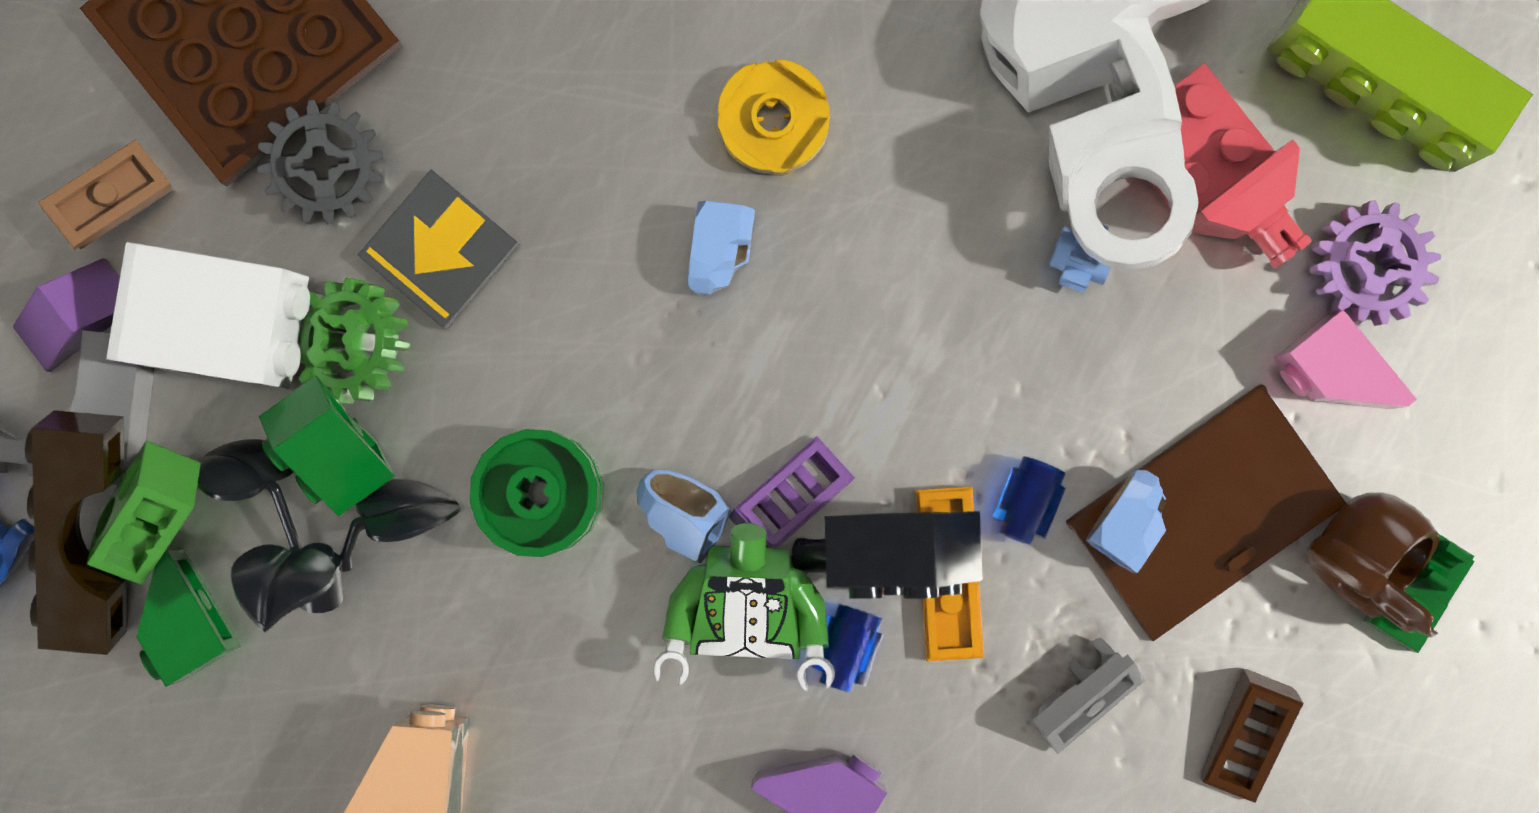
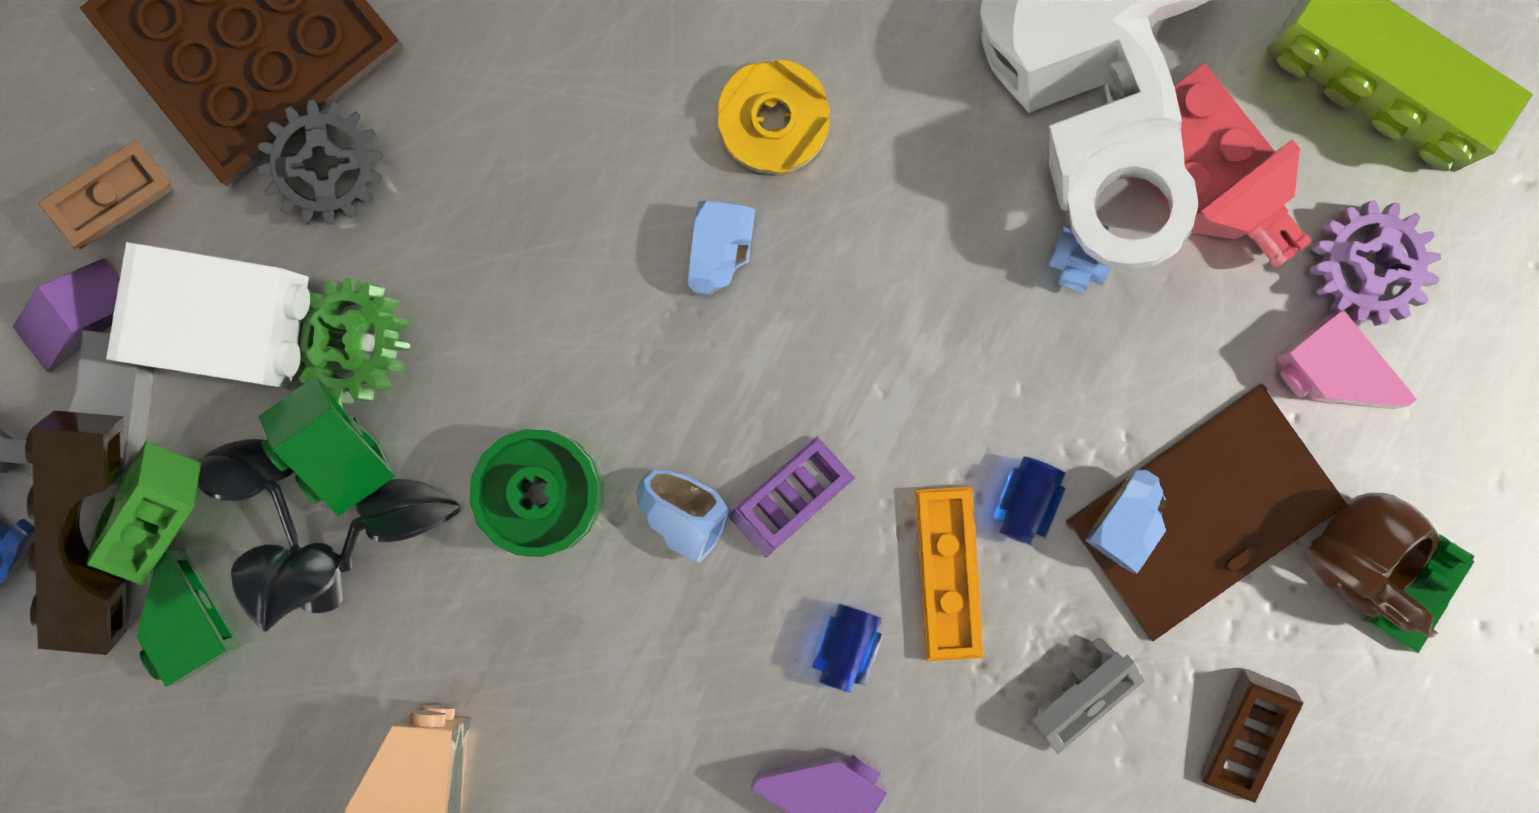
dark grey tile [357,169,519,330] -> none
torso [654,523,835,691] -> none
black brick [791,511,982,599] -> none

